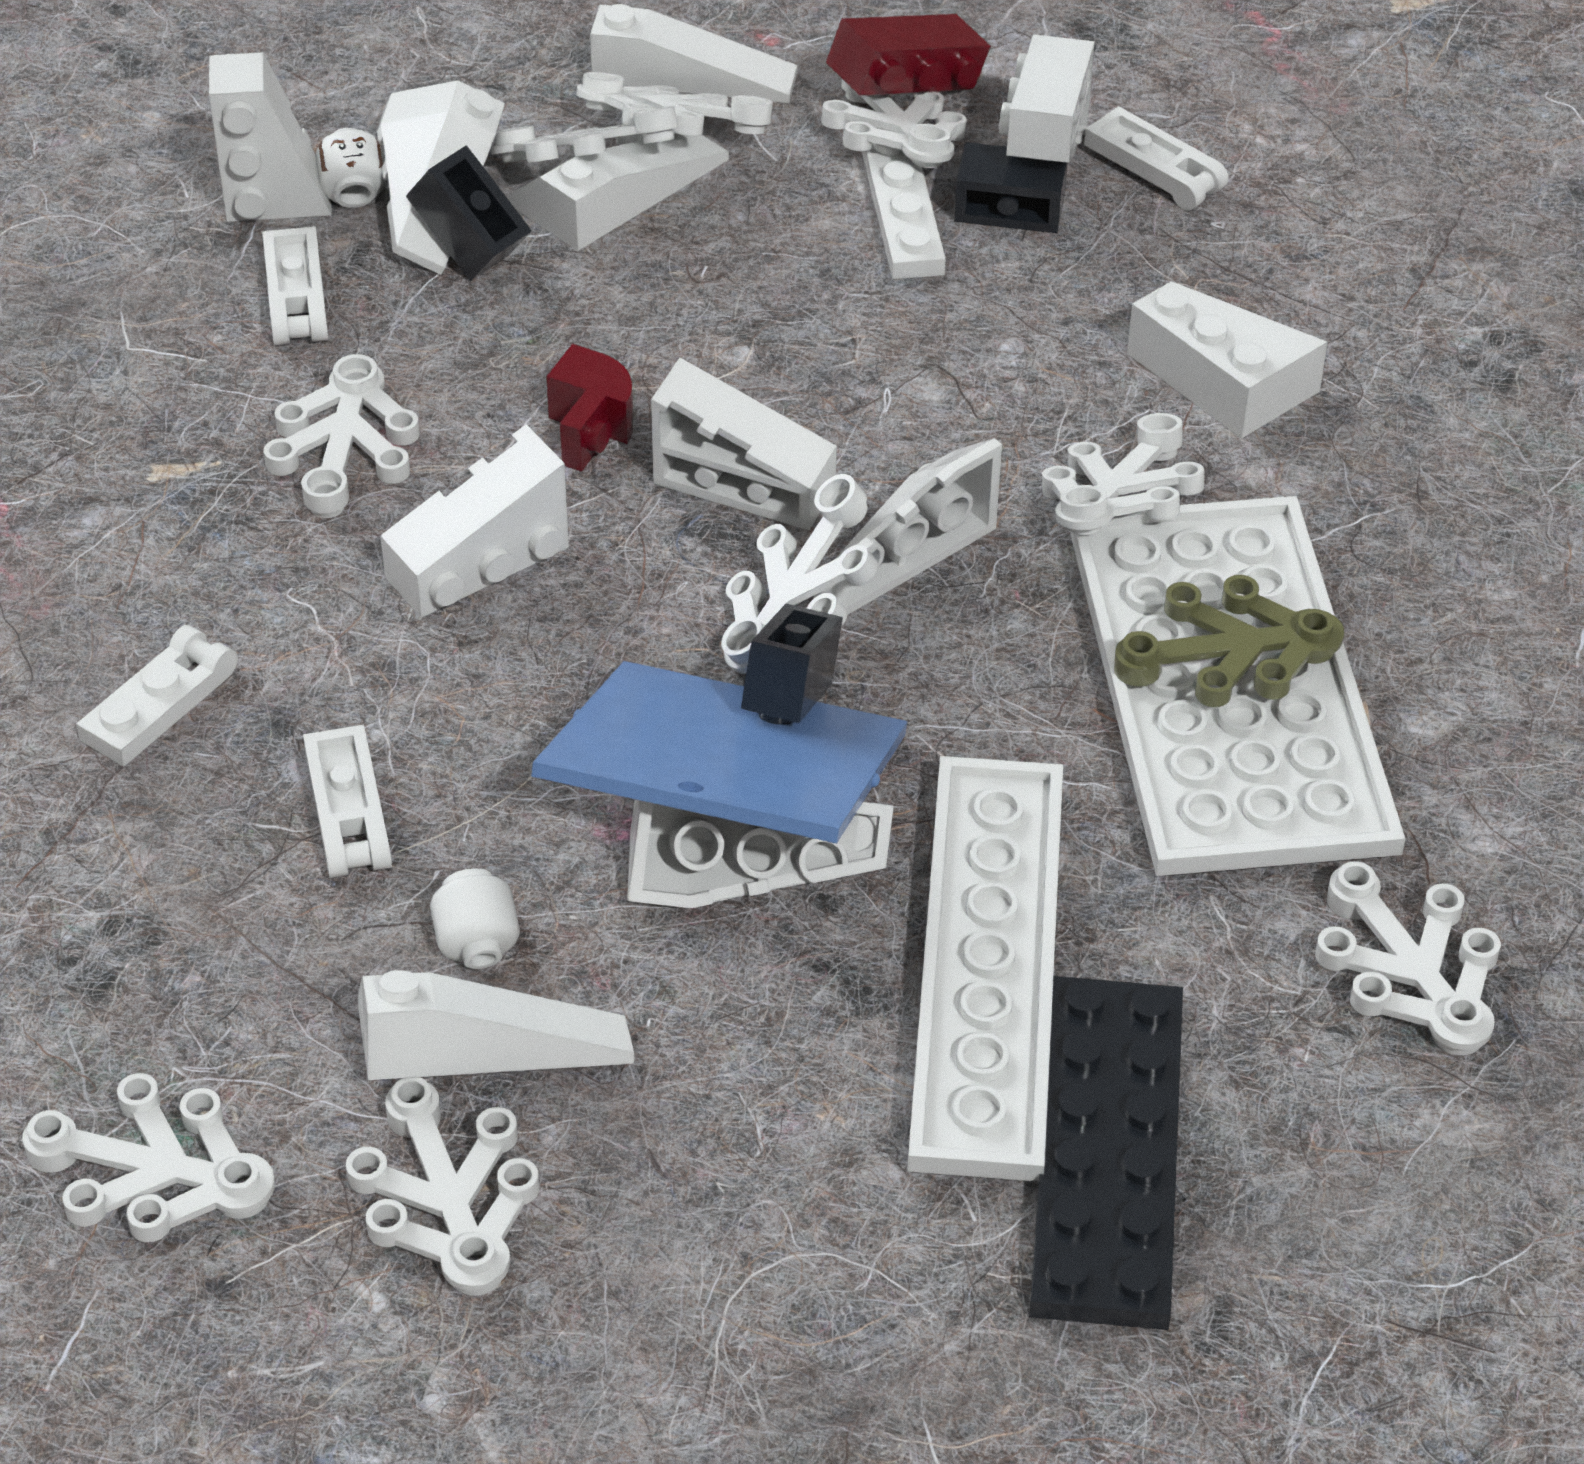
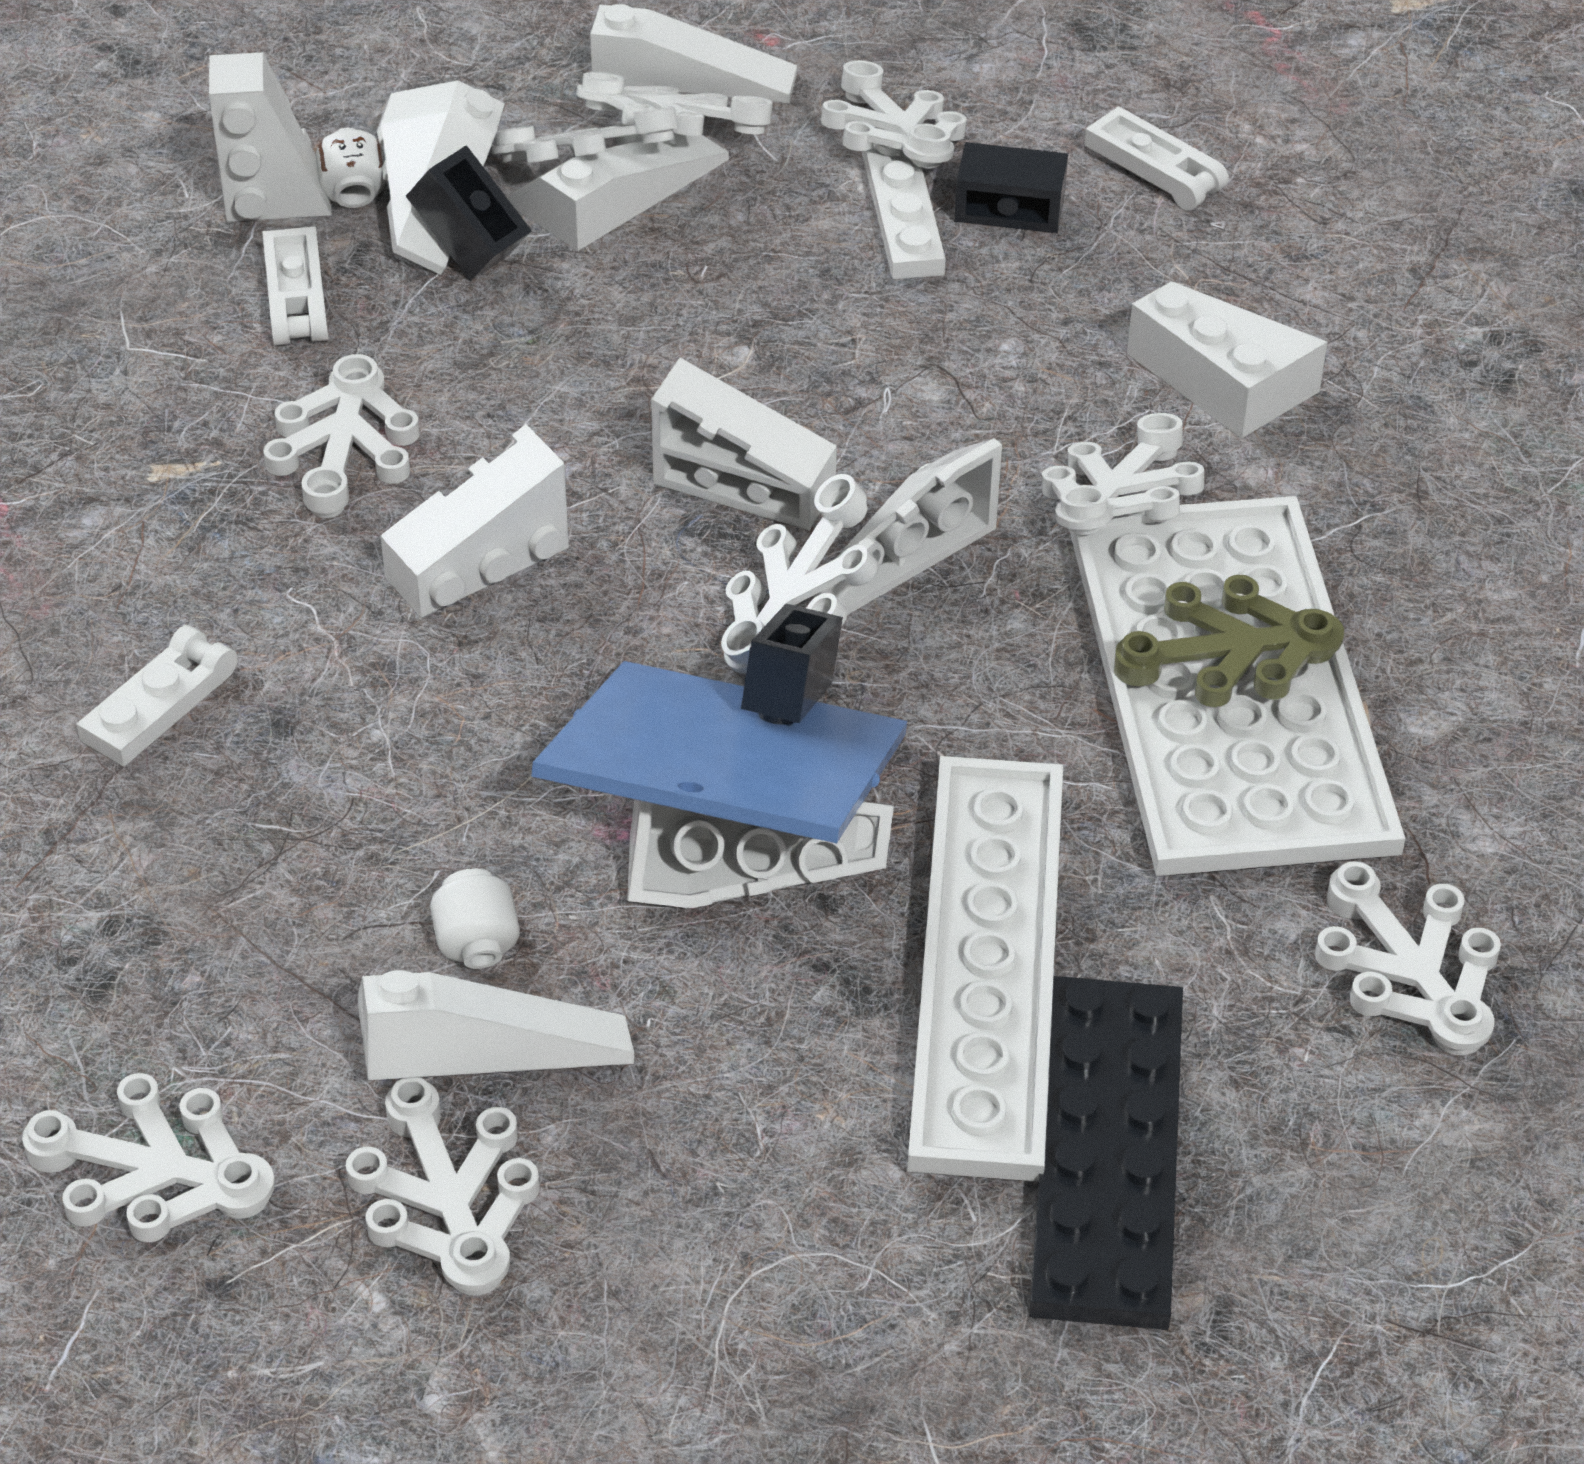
white plate [303,725,392,878] -> none
dark red brick [546,343,633,472] -> none
dark red brick [825,14,991,96] -> none
white wedge [999,34,1094,163] -> none

